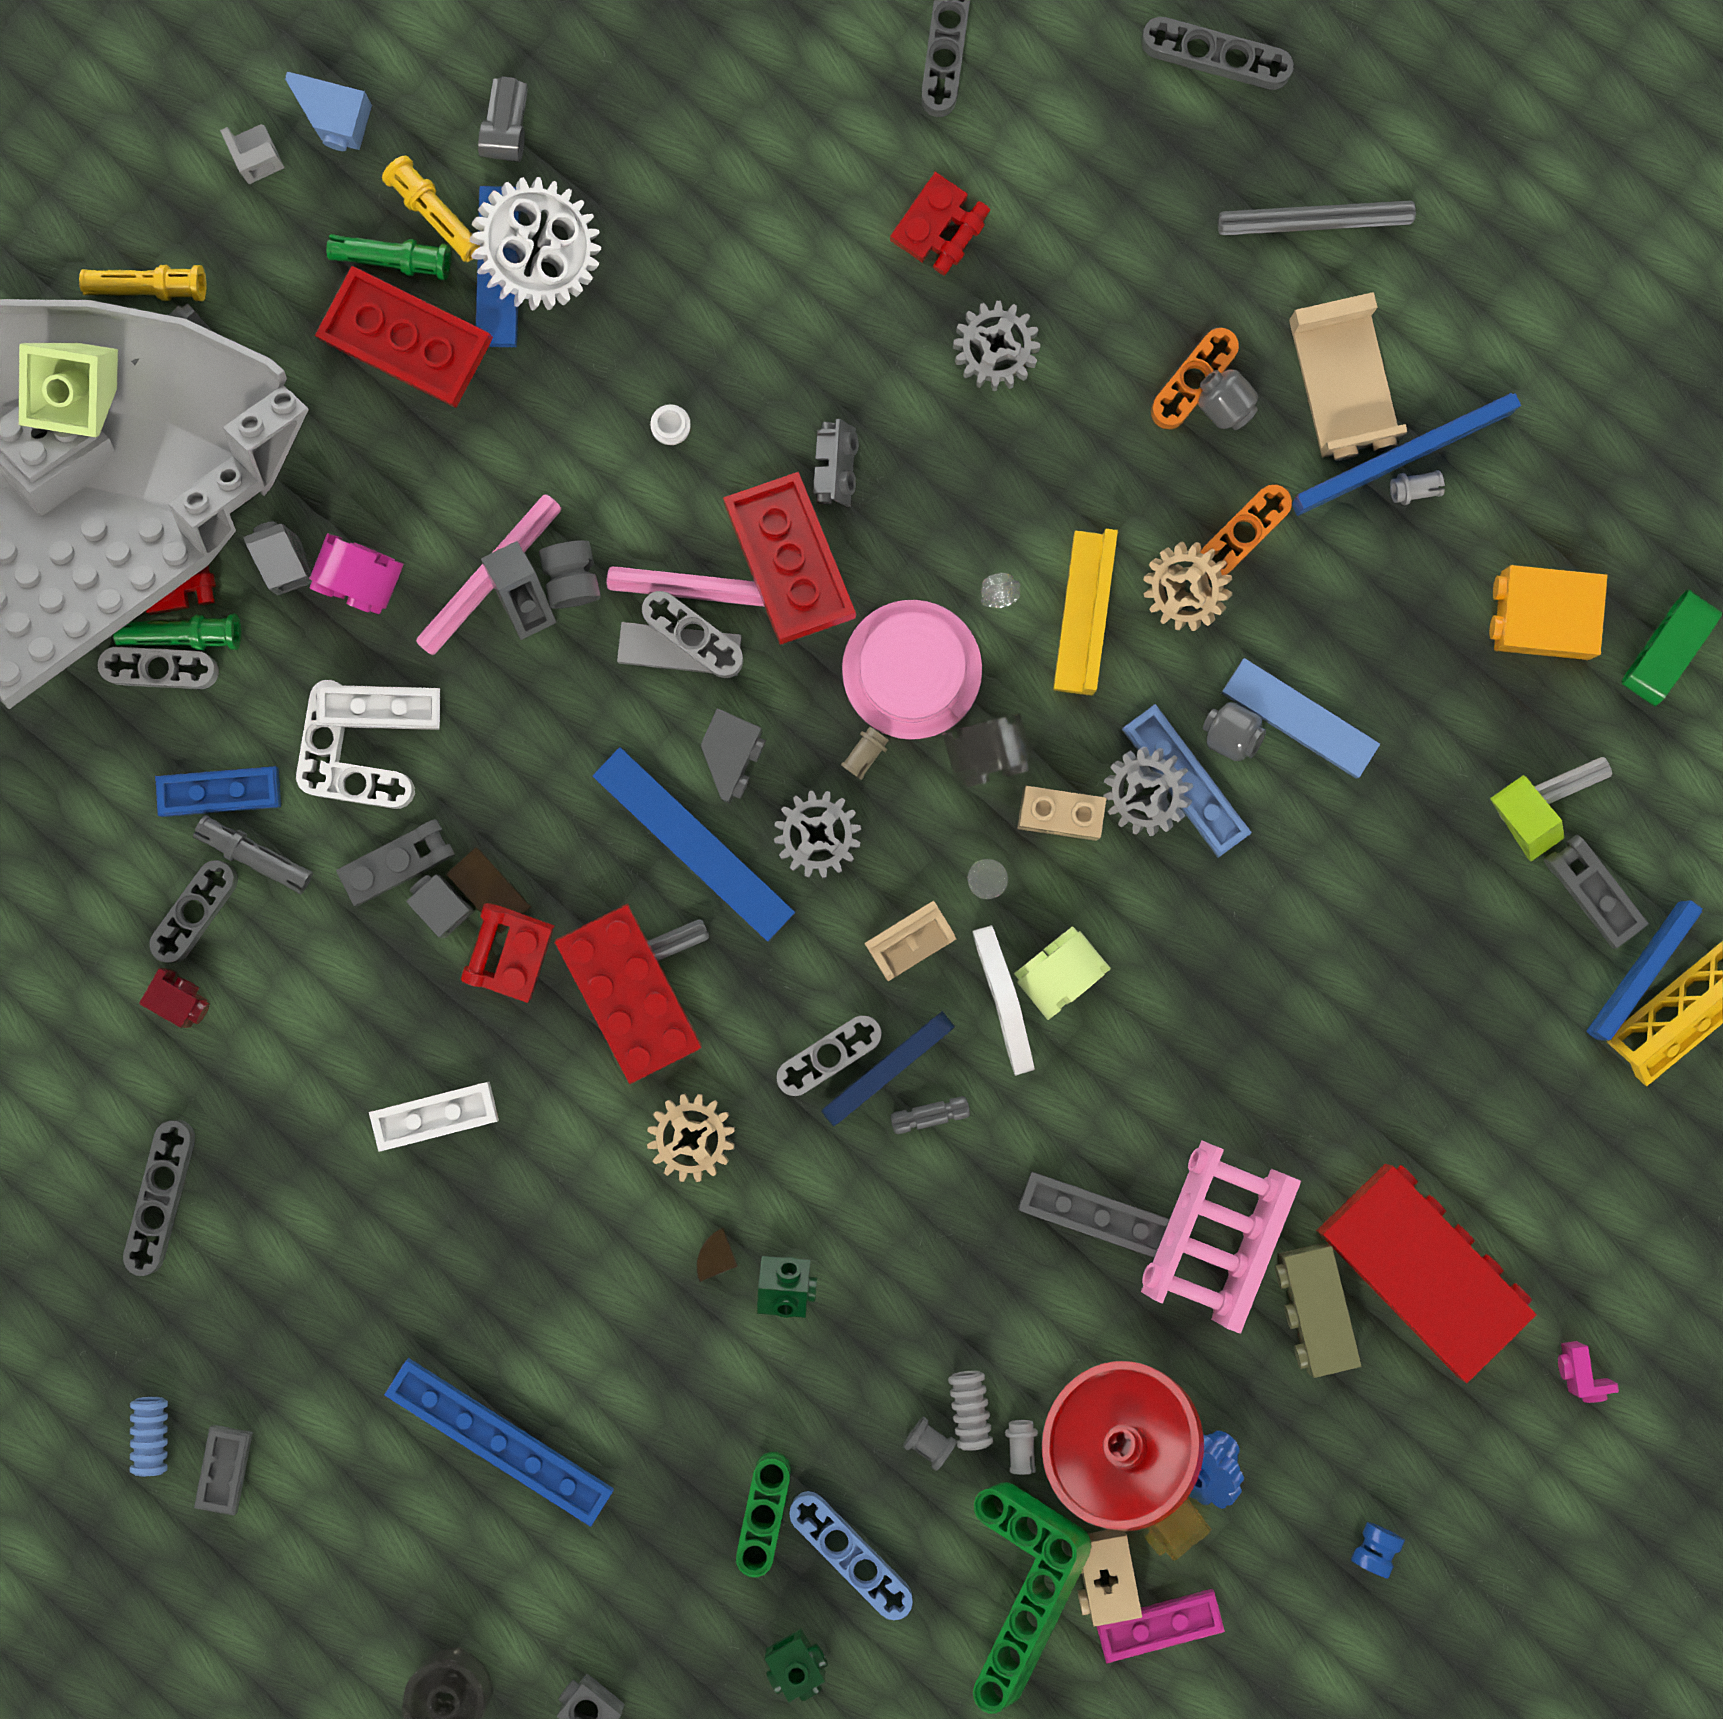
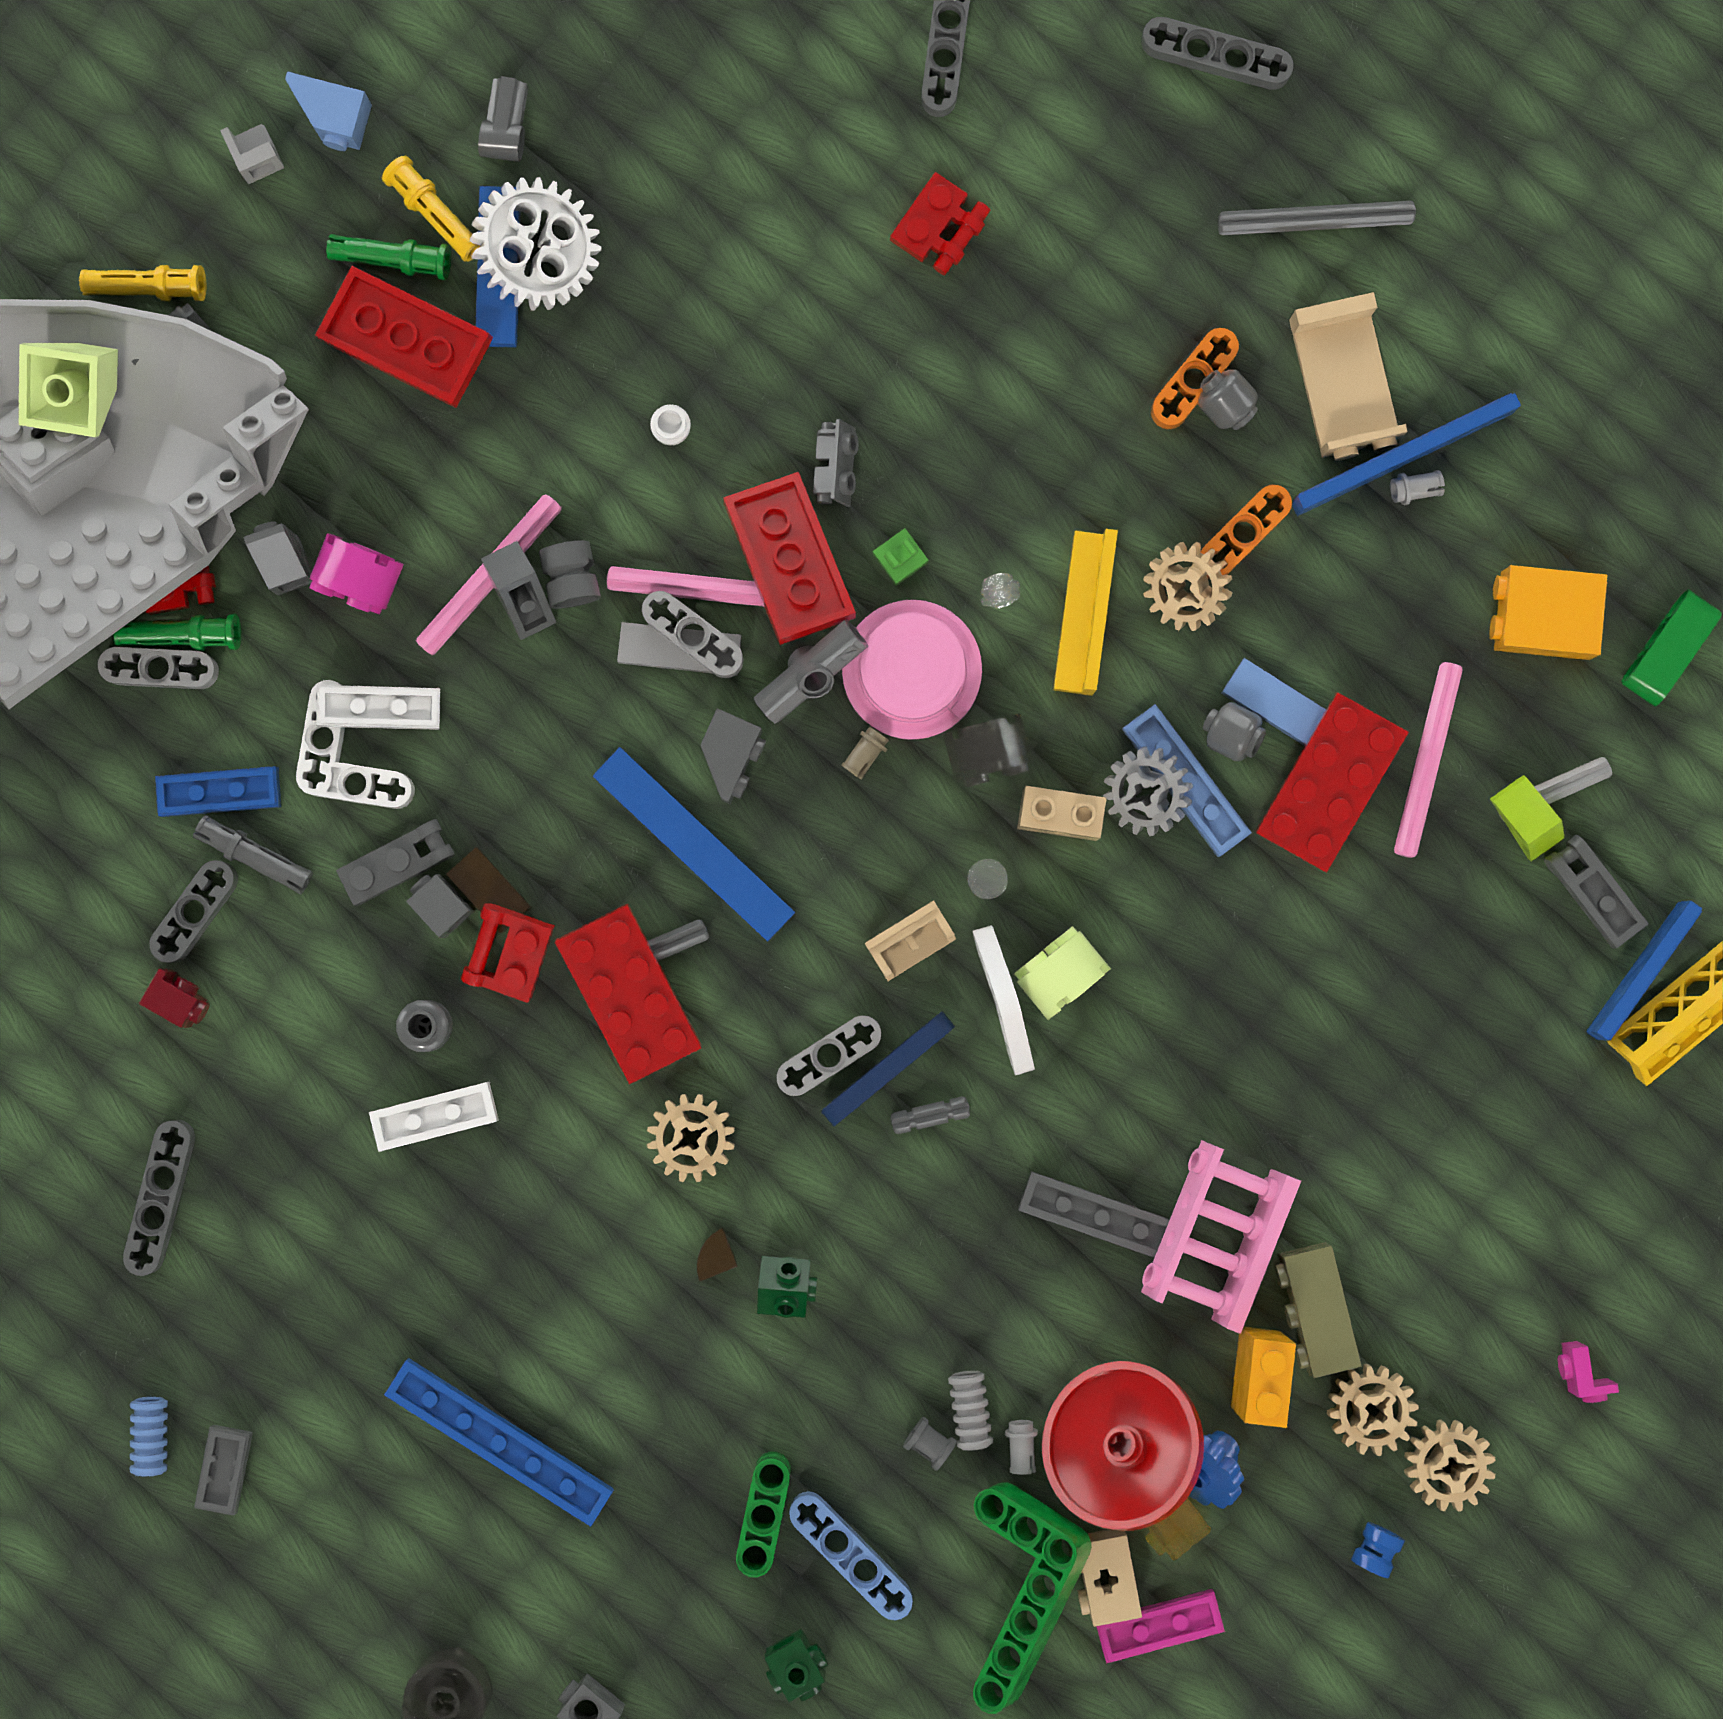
light grey gear [774,791,861,878] -> none
light grey gear [953,301,1040,391] -> none
red brick [1316,1163,1537,1383] -> none
none -> dark grey head [396,1000,453,1052]
none -> dark grey piece [754,620,869,724]
none -> bright green tile [873,528,929,586]
none -> light orange brick [1231,1327,1296,1428]
none -> red plate [1255,692,1409,873]
none -> tan gear [1327,1364,1419,1456]
none -> bright pink axle [1394,662,1463,858]
none -> tan gear [1404,1420,1496,1512]

